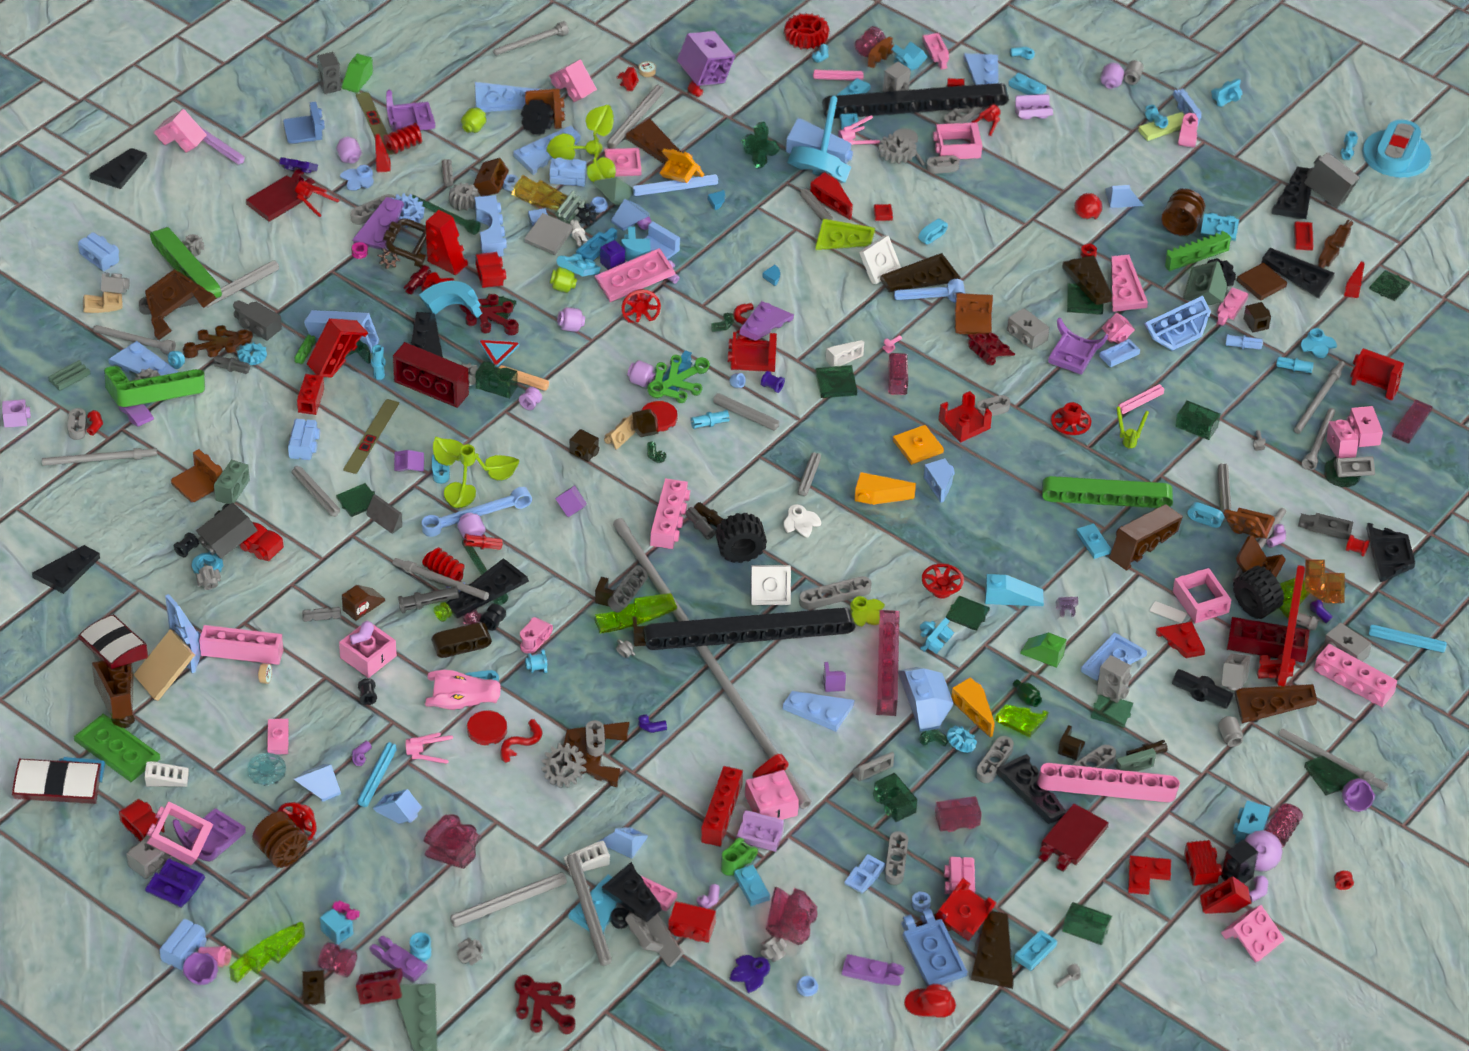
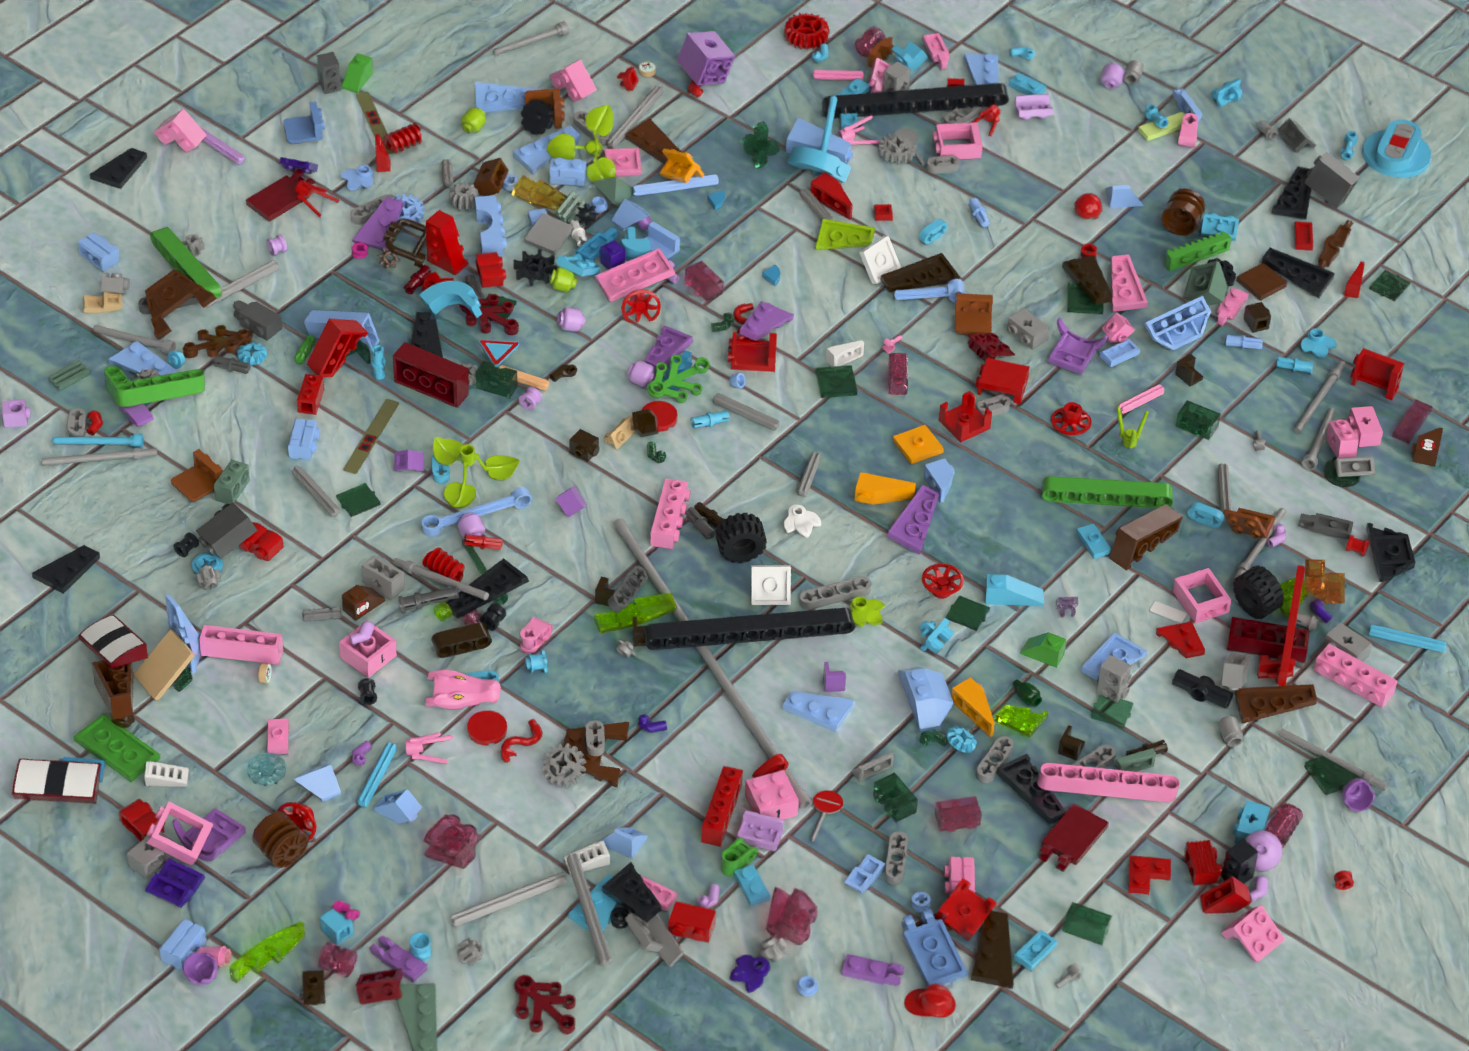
lavender head [336,137,362,164] -> none
flat silver slope [366,495,402,534] -> none
medium lavender piece [386,90,435,132] -> none
clear green piece [412,195,481,235] -> none
dark purple bush [761,371,785,393] -> none
clear pink brick [876,610,900,716] -> none
reddish brown bracket [1236,535,1286,577] -> none
none -> medium azure piece [52,434,144,449]
none -> clear green arm [173,666,193,692]
none -> lavender wheel [266,234,287,256]
none -> light grey brick [362,555,405,599]
none -> dark grey axle [465,275,484,299]
none -> black gear [513,249,558,286]
none -> dark brown arm [550,364,577,382]
none -> light grey beam [574,111,611,146]
none -> medium lavender wing [644,325,693,370]
none -> clear pink brick [684,261,724,301]
none -> red piece [811,790,844,841]
none -> bright pink hinge [869,58,891,93]
none -> medium lavender wing [887,485,939,555]
none -> light blue axle [968,198,990,228]
none -> red panel [975,358,1030,404]
none -> dark brown panel [1175,354,1203,387]
none -> light grey pin [1256,120,1278,140]
none -> dark grey panel [1277,118,1316,153]
none -> reddish brown slope [1411,428,1443,467]

